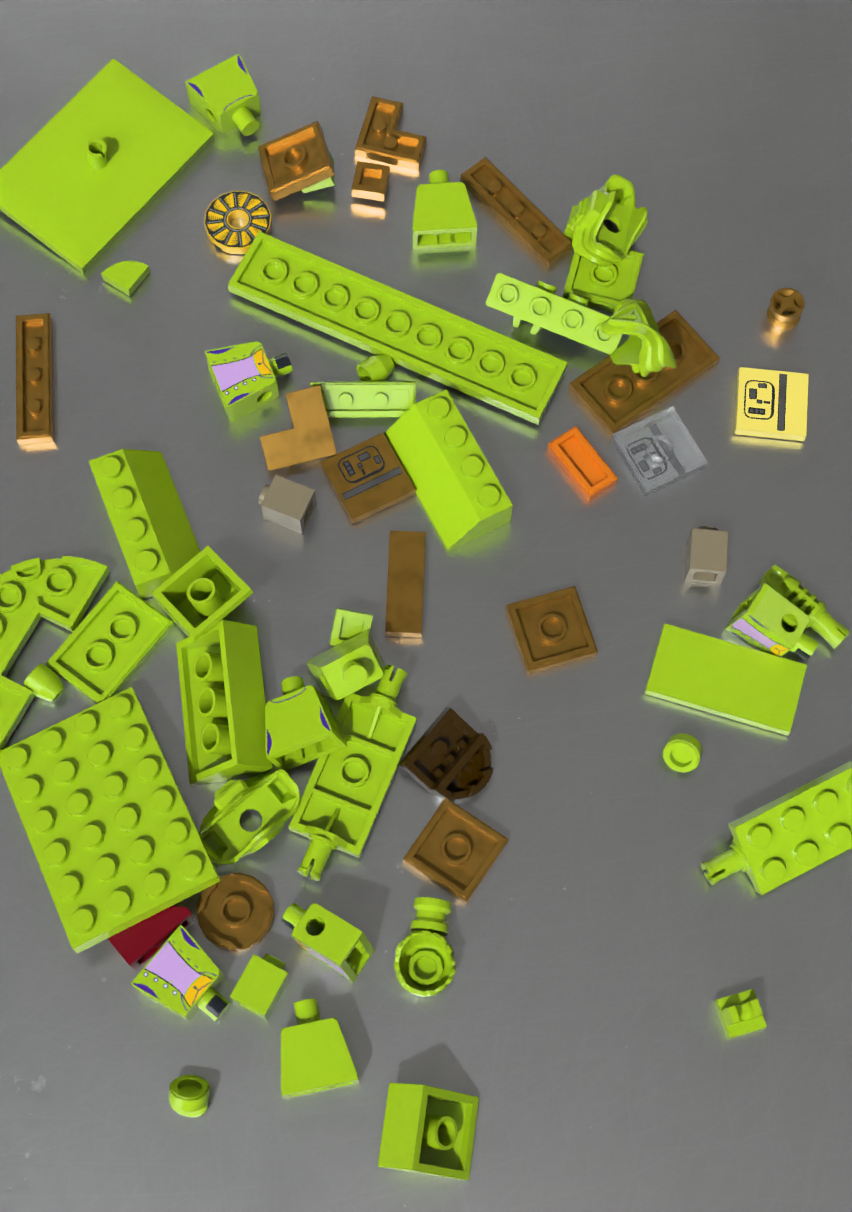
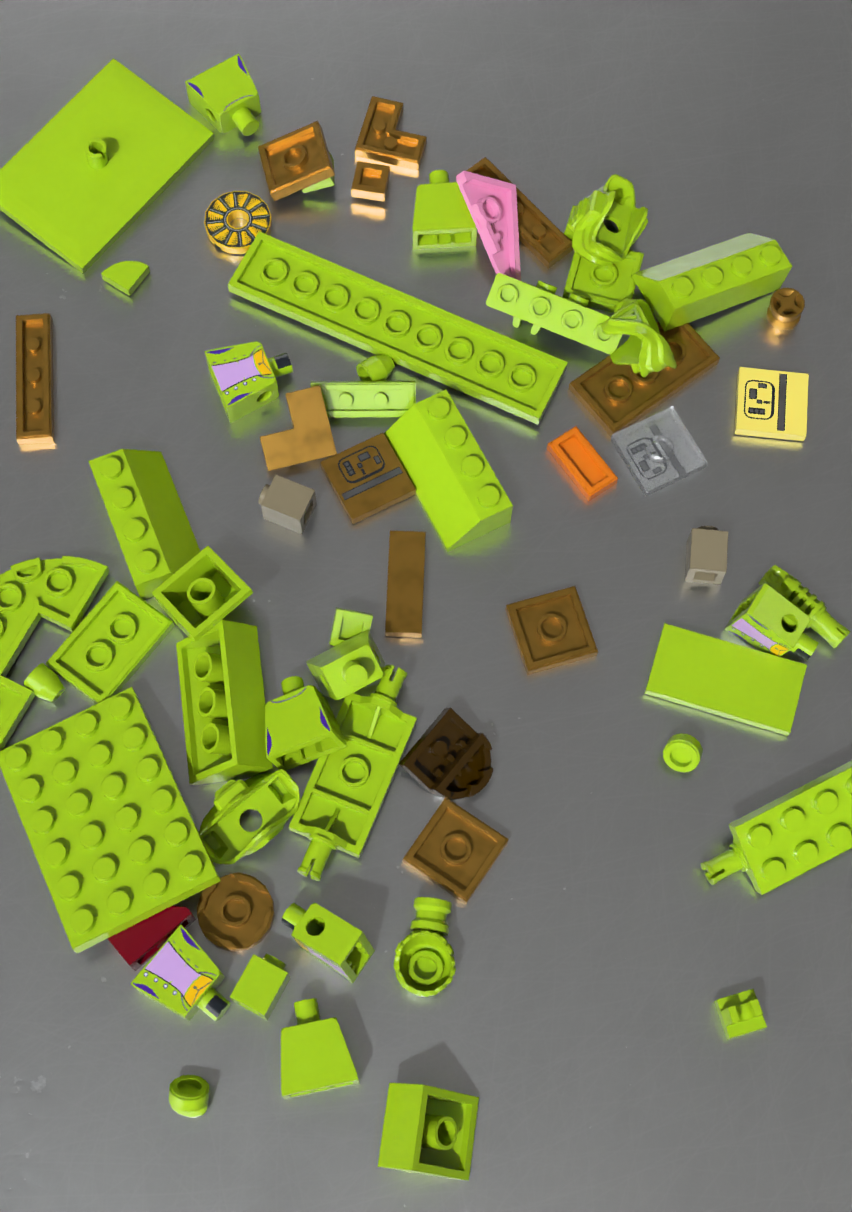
none -> bright pink wing [456,171,521,281]
none -> lime slope [632,233,792,332]

